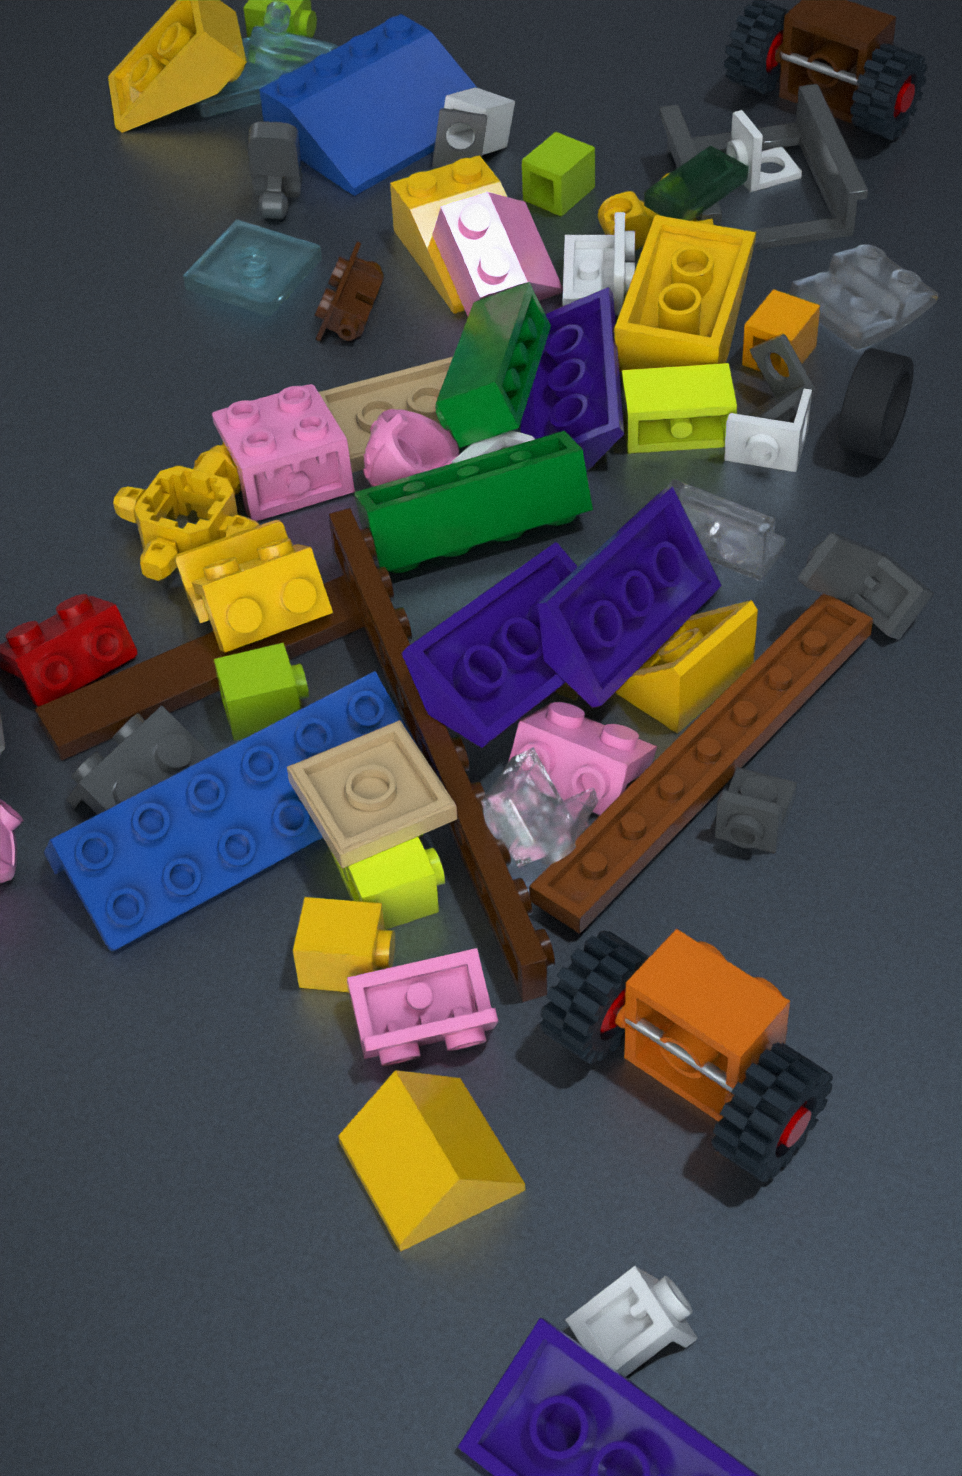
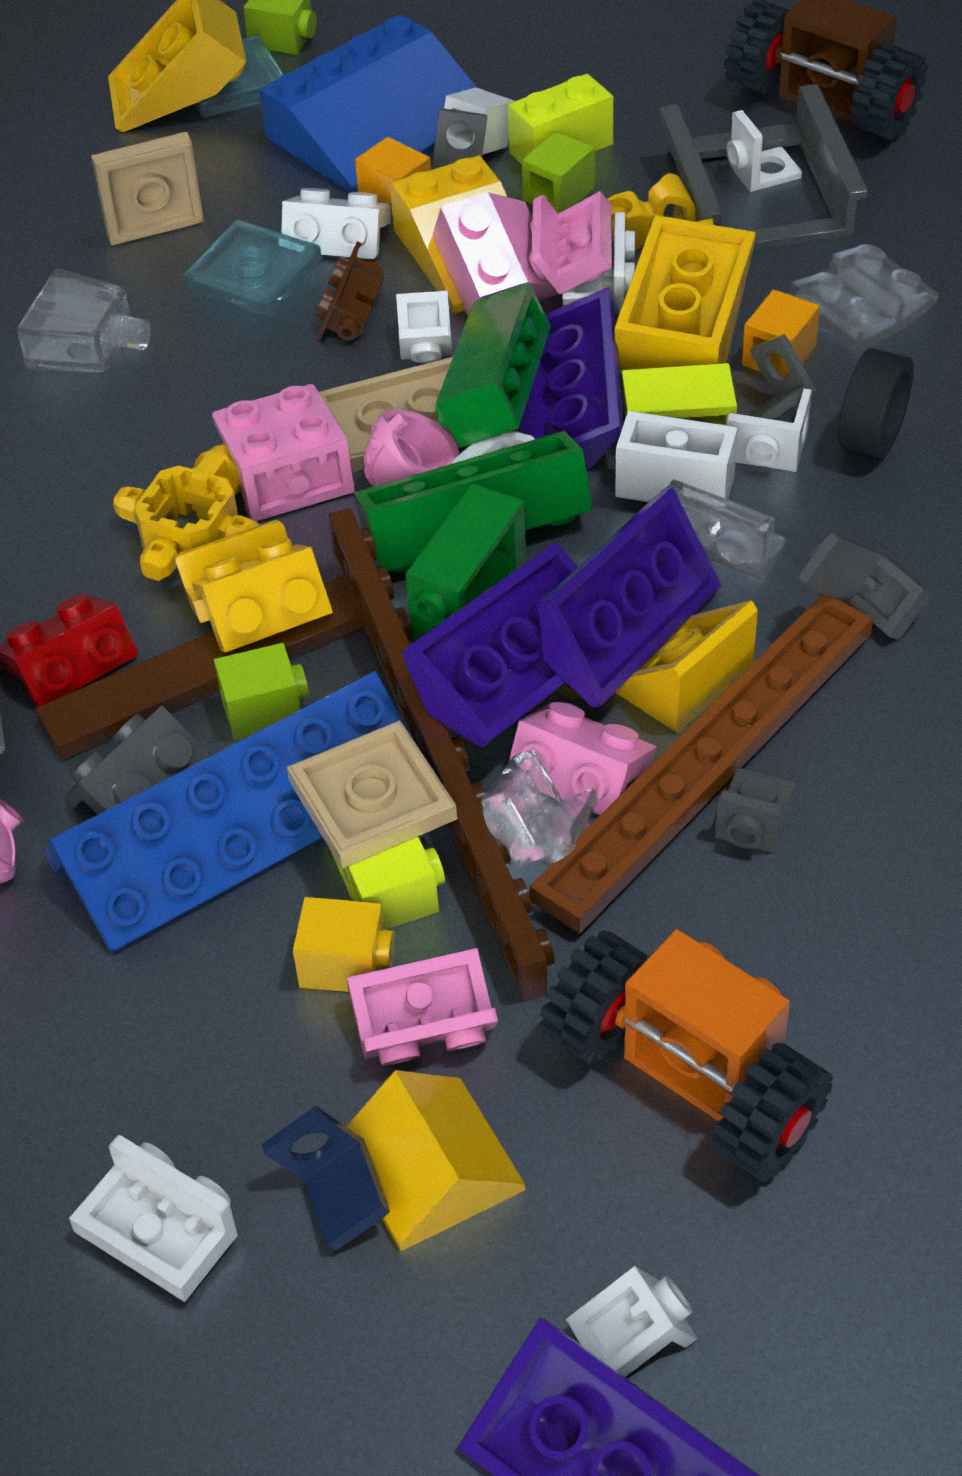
clear light blue piece [247,1,338,72] -> none
dark grey piece [248,121,302,219] -> none
clear green tile [644,145,749,221] -> none
none -> clear torso [16,268,151,373]
none -> white bracket [69,1135,238,1302]
none -> tan tile [91,132,204,246]
none -> dark blue bracket [262,1106,390,1250]
none -> white bracket [281,188,391,259]
none -> light orange brick [355,136,431,217]
none -> white bracket [396,291,452,363]
none -> green window [406,483,526,643]
none -> neon yellow brick [507,73,613,165]
none -> bright pink bracket [529,191,612,294]
none -> white brick [615,411,738,514]

